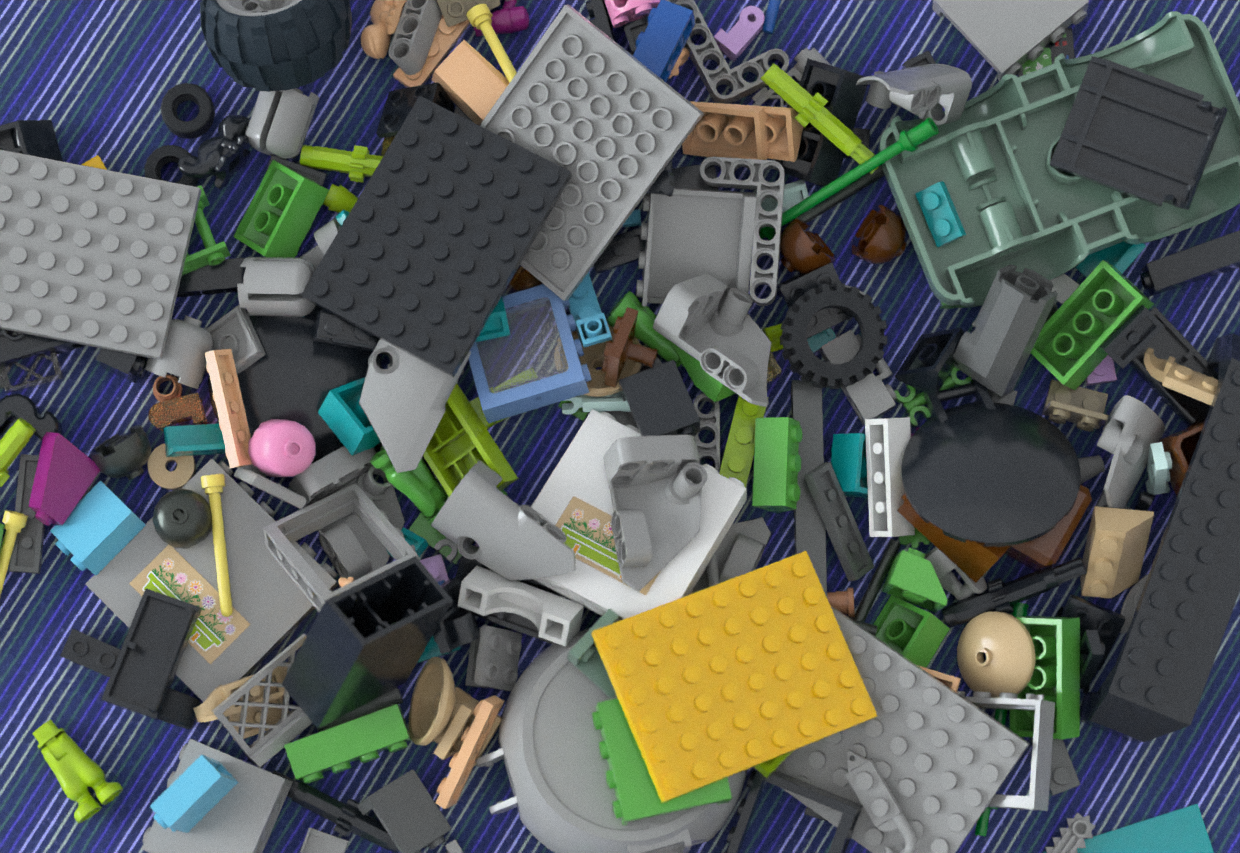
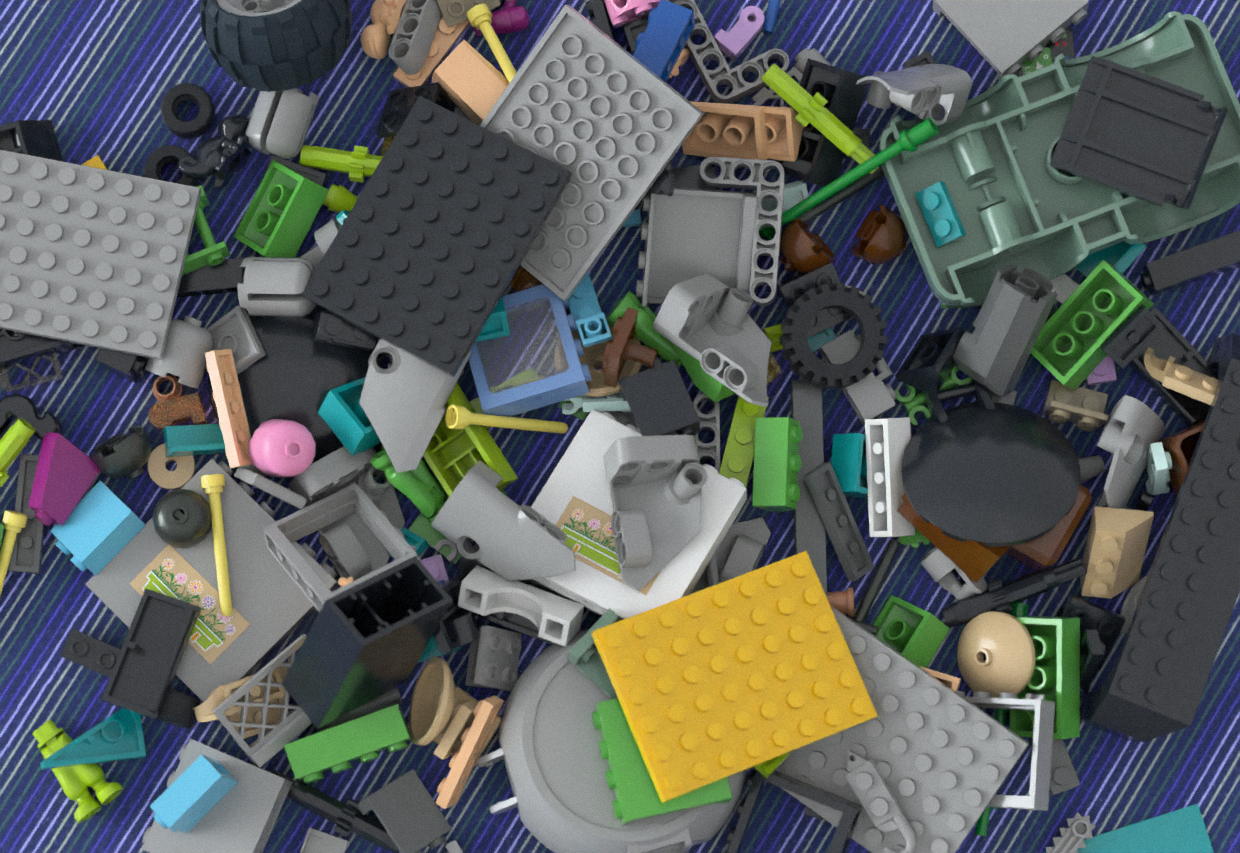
black plate [593,227,645,274] -> none
bright green slope [881,548,948,613] -> none
none -> teal wing [41,708,146,770]
none -> light yellow piece [445,405,568,434]

